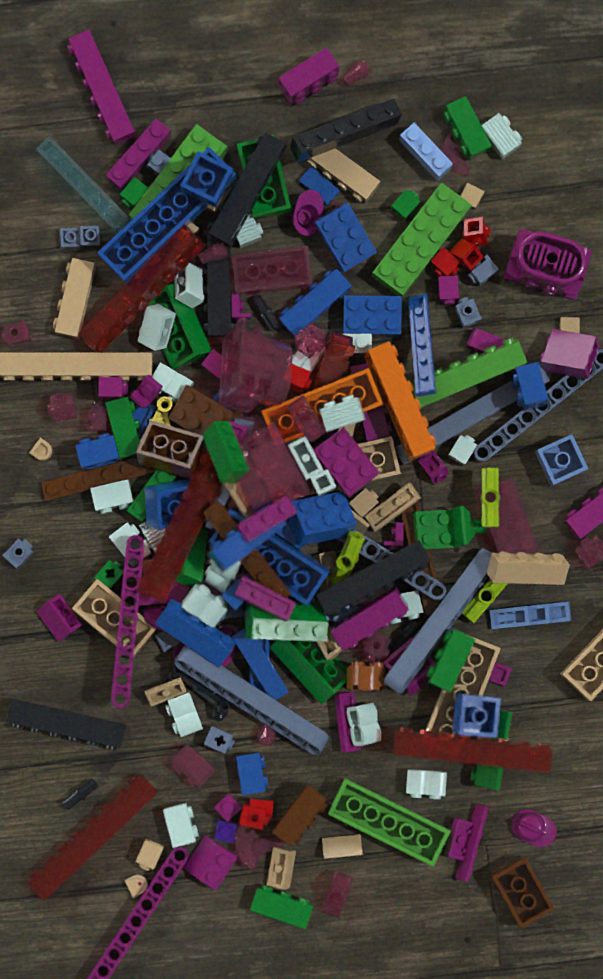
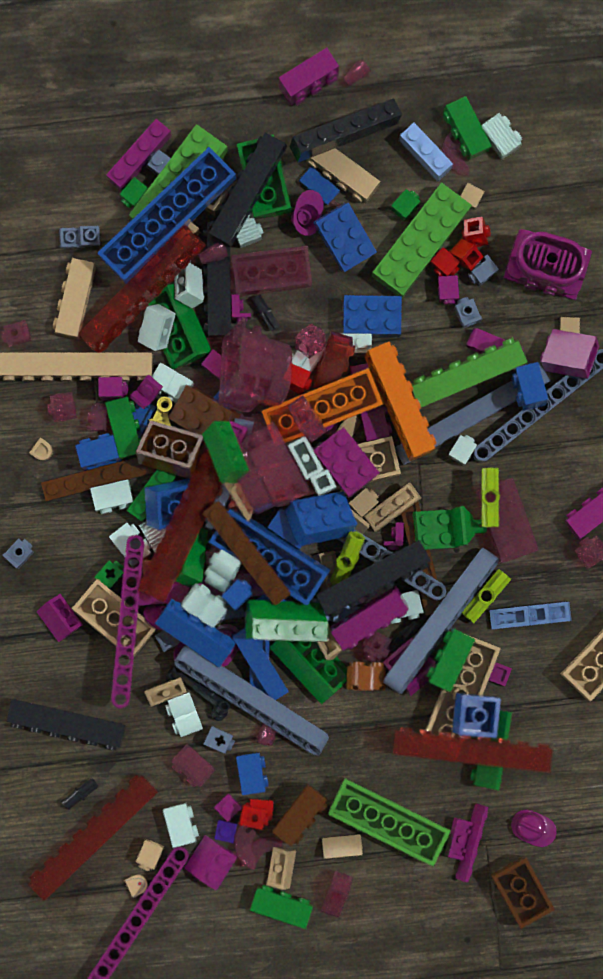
clear light blue brick [36,136,130,235] -> none
magenta brick [67,30,136,145] -> none
blue brick [181,151,234,207] -> none
blue brick [208,506,286,573] -> none
magenta plate [234,577,296,622] -> none
magenta plate [237,496,297,543] -> none
blue brick [279,269,352,339] -> none
light aqua brick [320,395,366,432] -> none
magenta plate [334,692,361,753] -> none
light aqua brick [347,703,381,746] -> none
light aqua brick [406,769,447,799] -> none
tile [408,294,436,397] -> none
magenta bracket [418,450,449,485] -> none
tan brick [487,552,569,585] -> none
medium blue brick [535,434,588,486] -> none

